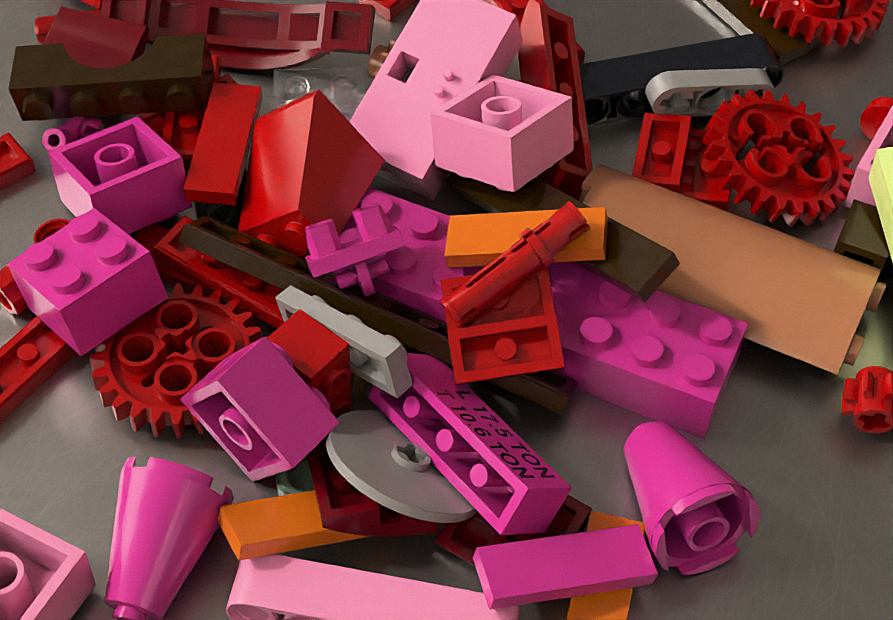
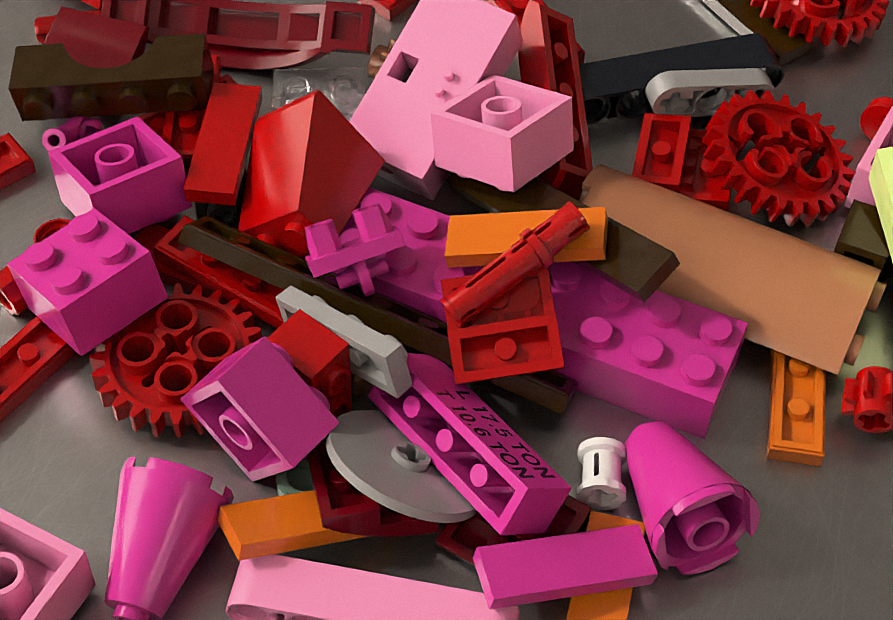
none -> bush [576,437,627,510]
none -> orange tile [766,349,826,466]

